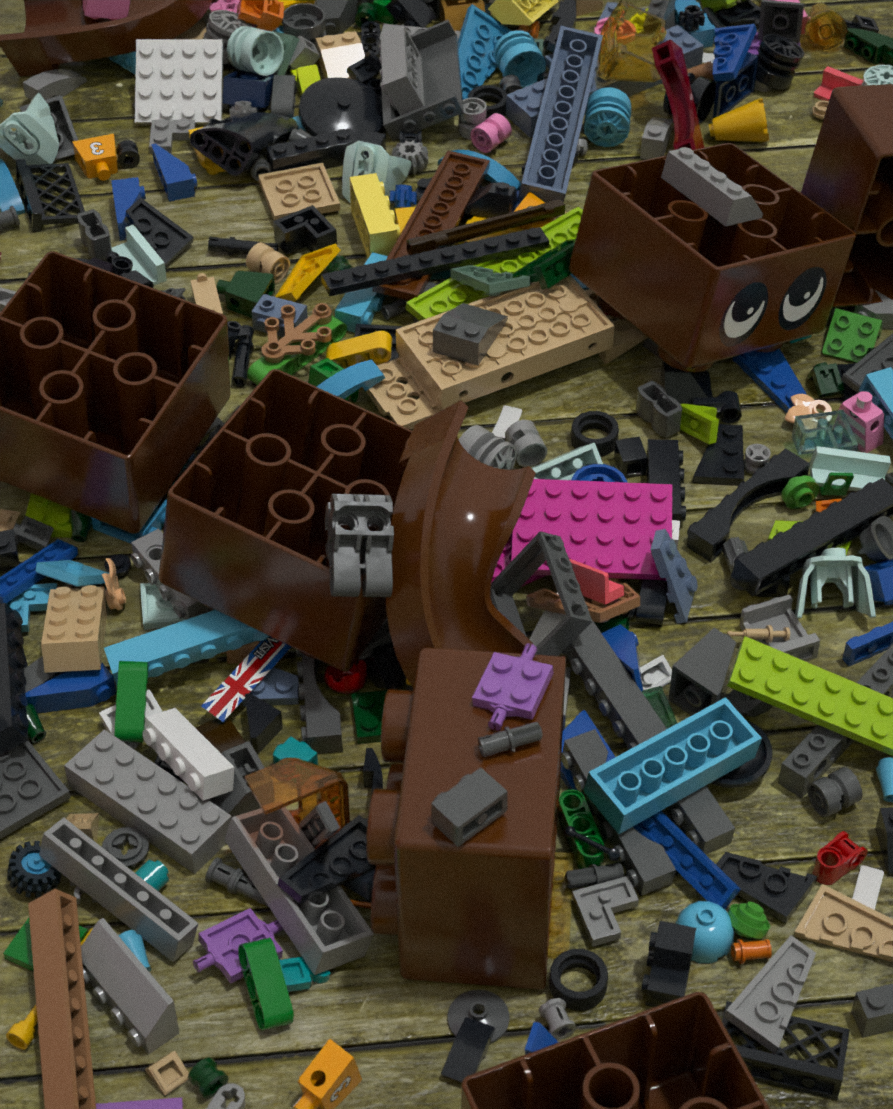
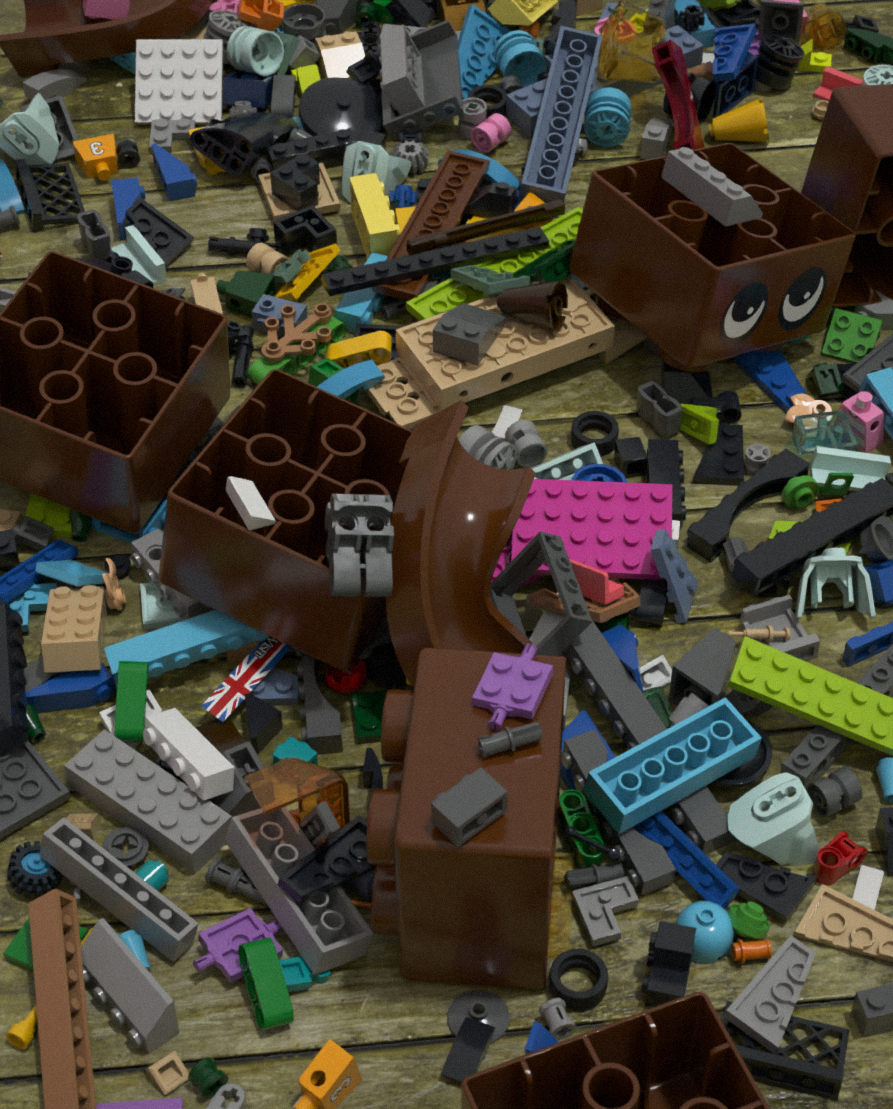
none -> white slope [226,477,276,530]
none -> black plate [246,228,269,242]
none -> black brick [270,153,320,211]
none -> sand green plate [272,249,311,283]
none -> dark brown cone [497,281,568,331]
none -> light grey brick [669,692,709,727]
none -> light aqua piece [728,772,818,866]
none -> neon yellow slope [795,39,832,73]

